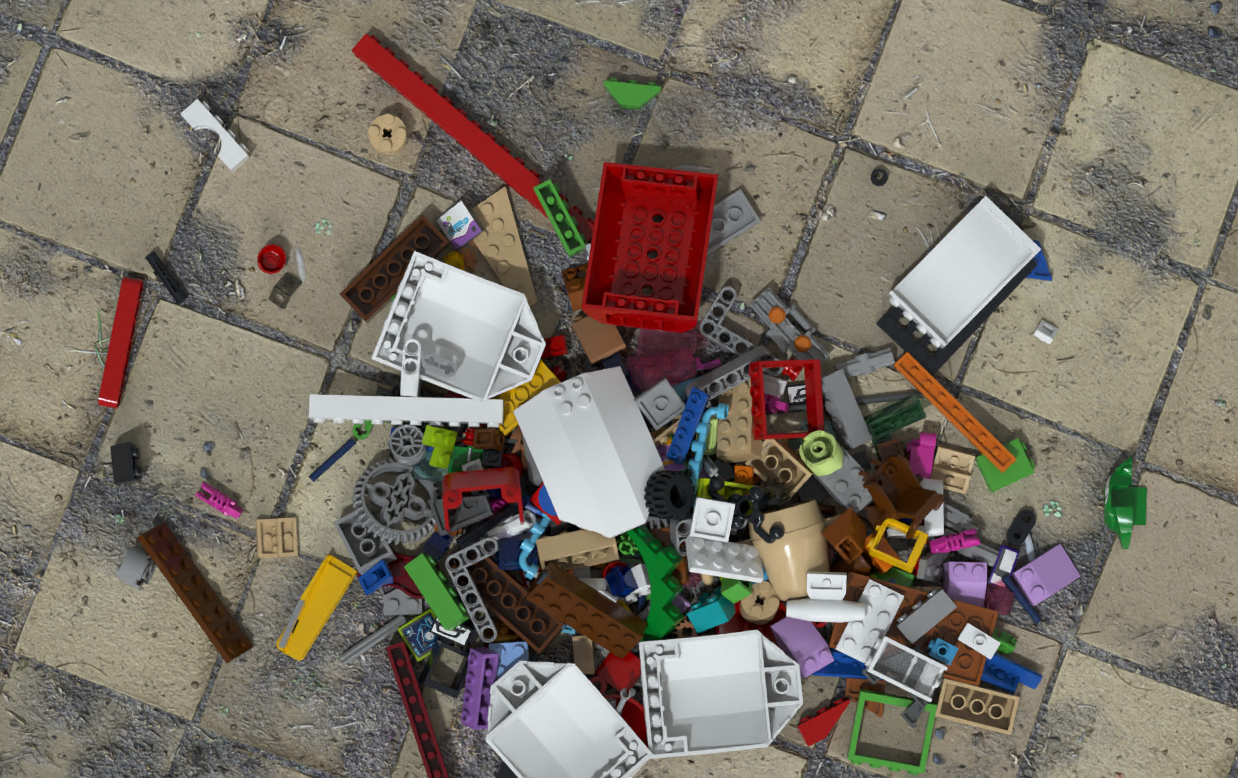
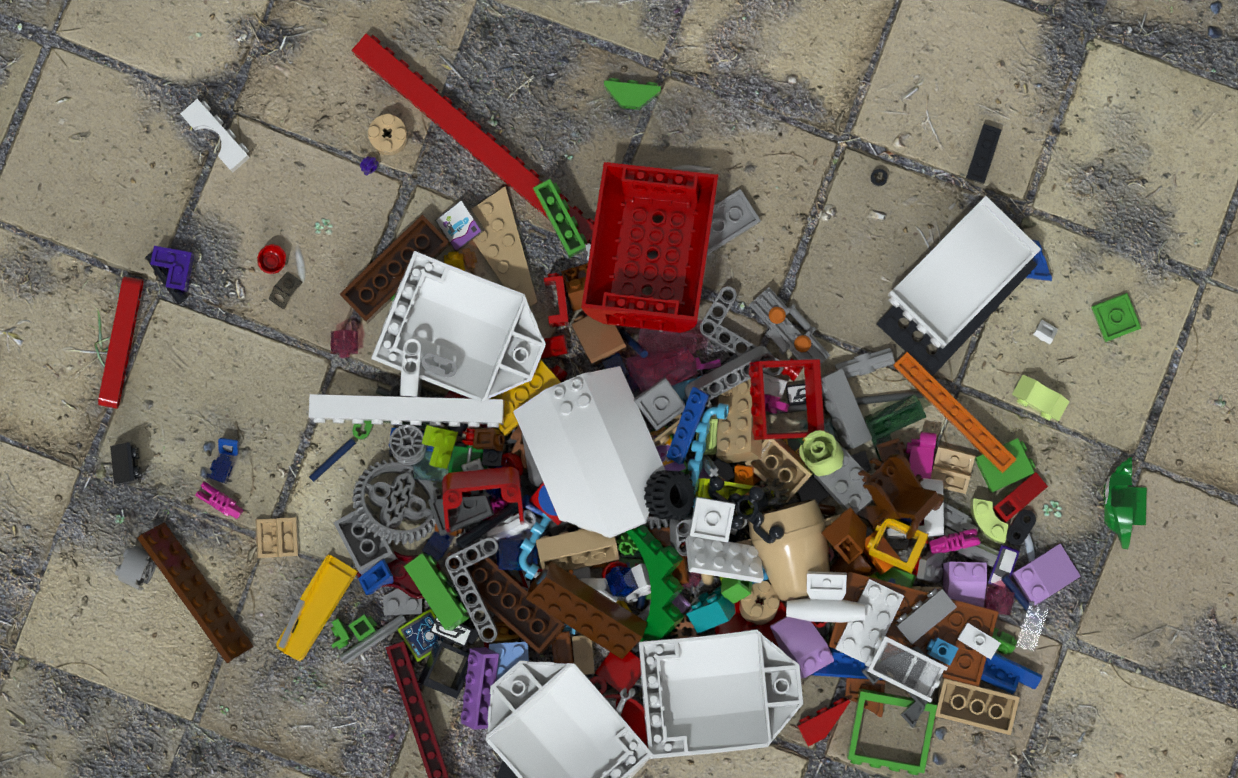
none -> dark purple panel [150,246,195,292]
none -> clear blue brick [206,453,234,484]
none -> blue slope [218,438,240,456]
none -> clear pink brick [330,330,358,358]
none -> bright green bracket [331,618,351,649]
none -> bright green brick [348,614,377,641]
none -> dark purple plate [360,156,379,176]
none -> red panel [544,273,569,328]
none -> dark orange plate [551,631,574,664]
none -> dark blue bar [618,328,648,358]
none -> black plate [966,124,1002,184]
none -> yellowish green brick [971,498,1008,544]
none -> red slope [993,472,1048,523]
none -> yellowish green brick [1012,375,1070,421]
none -> clear hinge [1016,600,1049,652]
none -> bright green tile [1091,293,1141,342]

